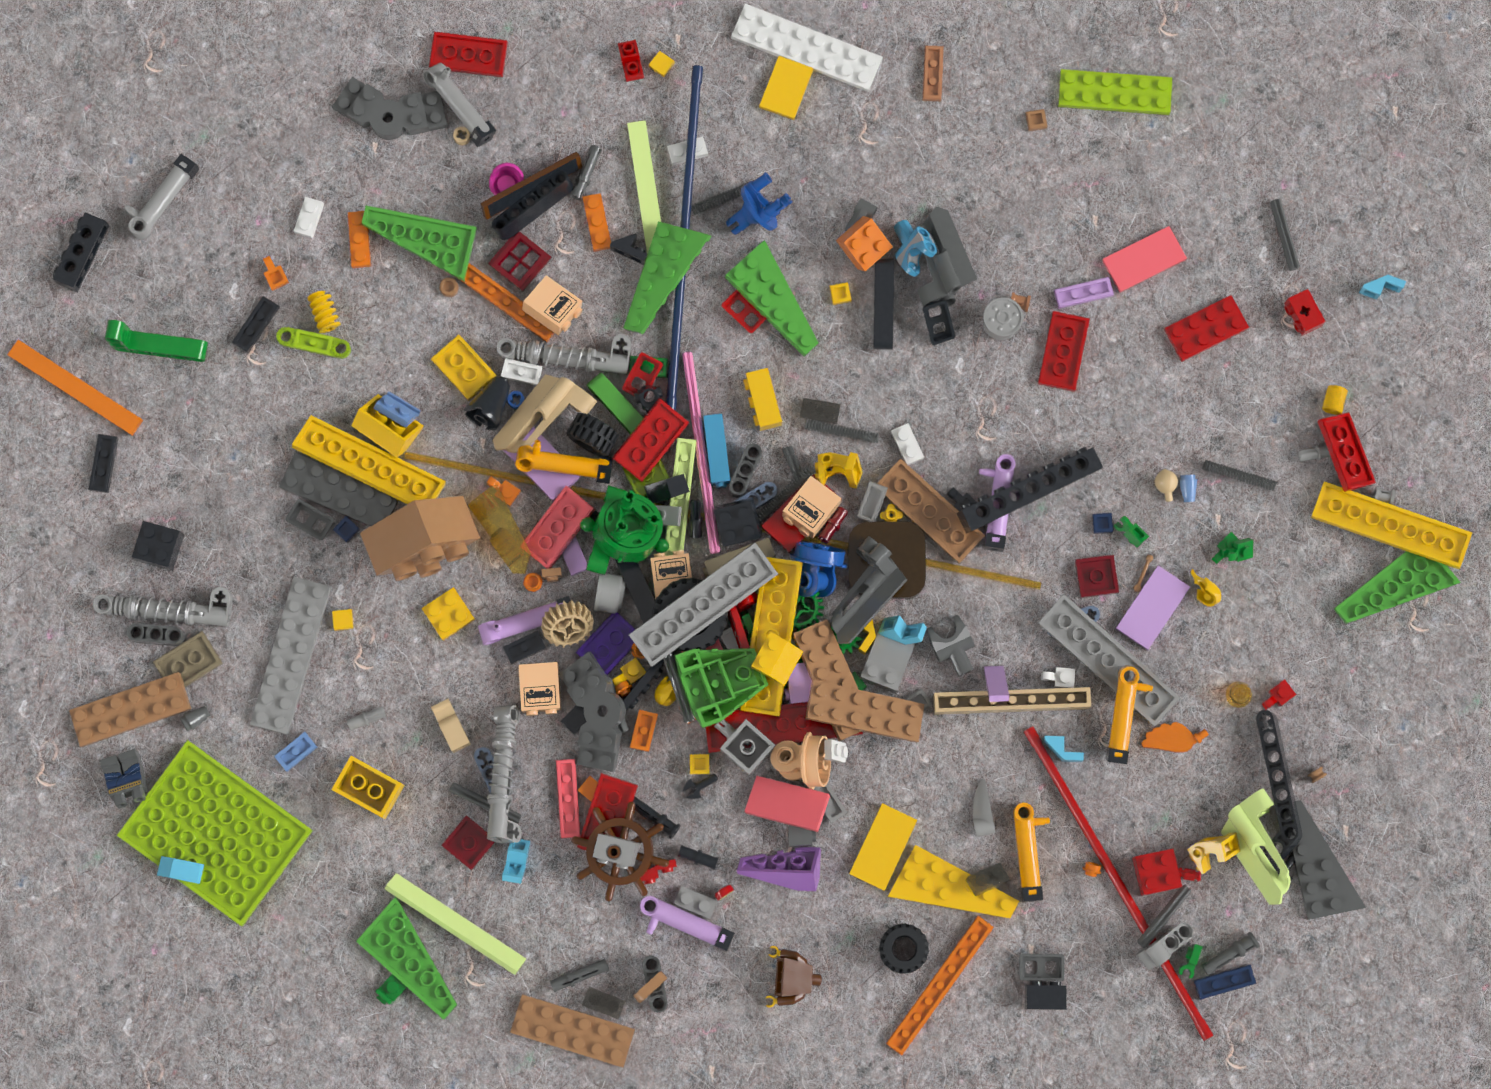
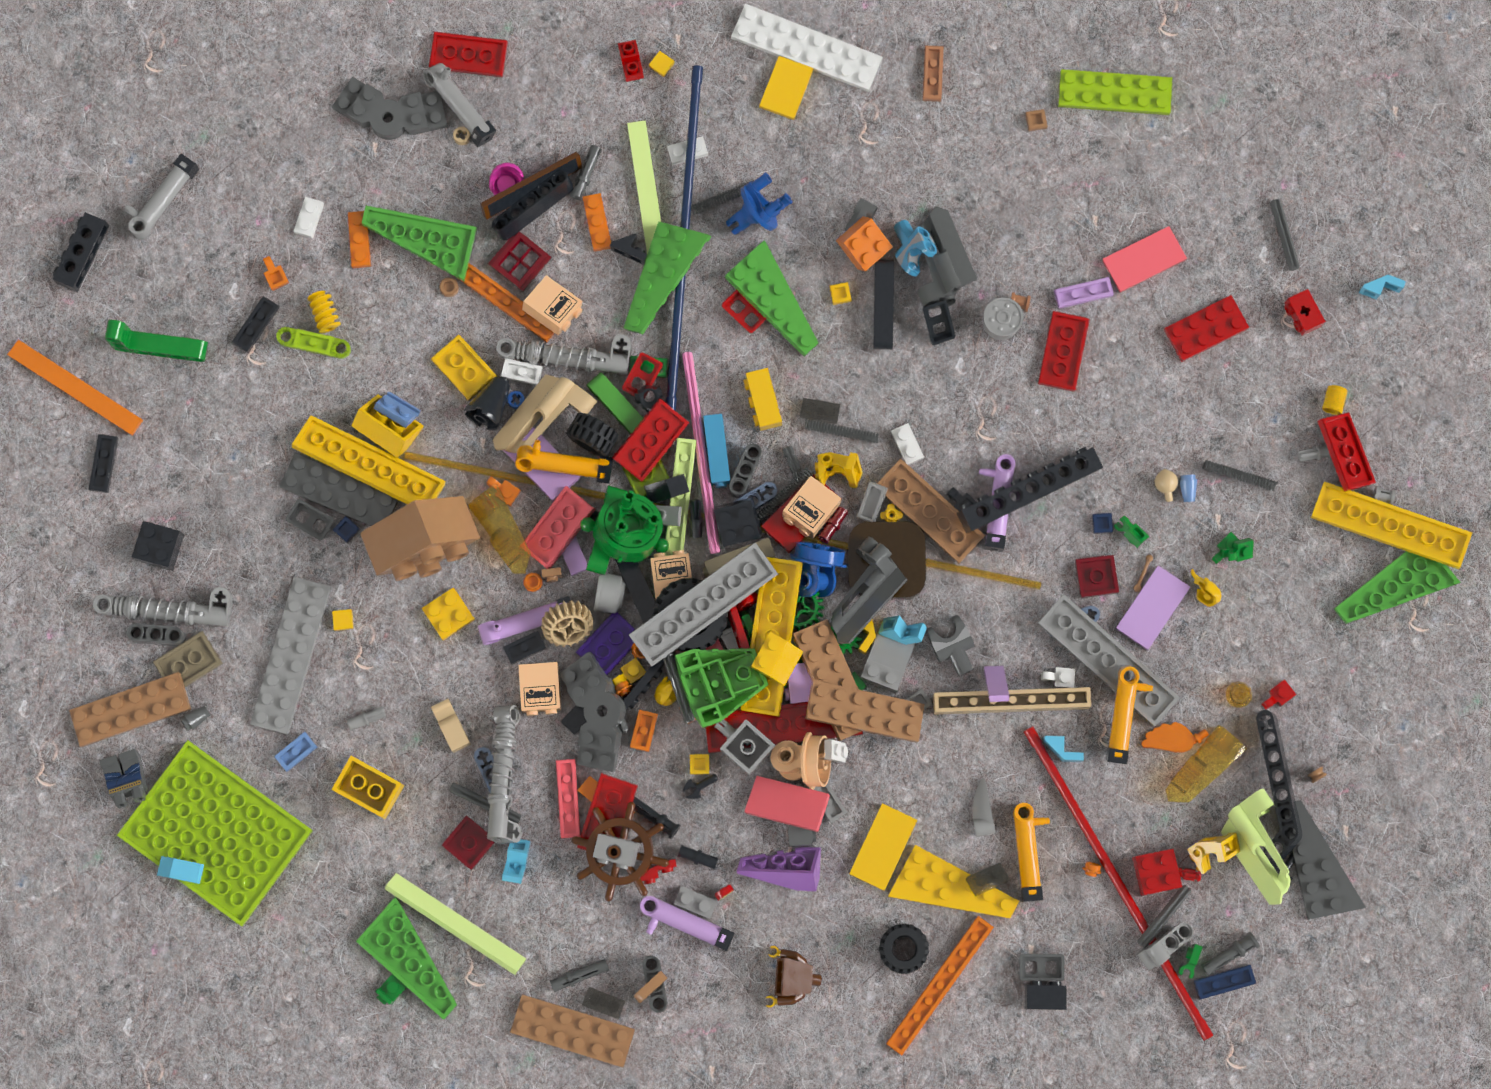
none -> clear yellow panel [1165,725,1247,803]

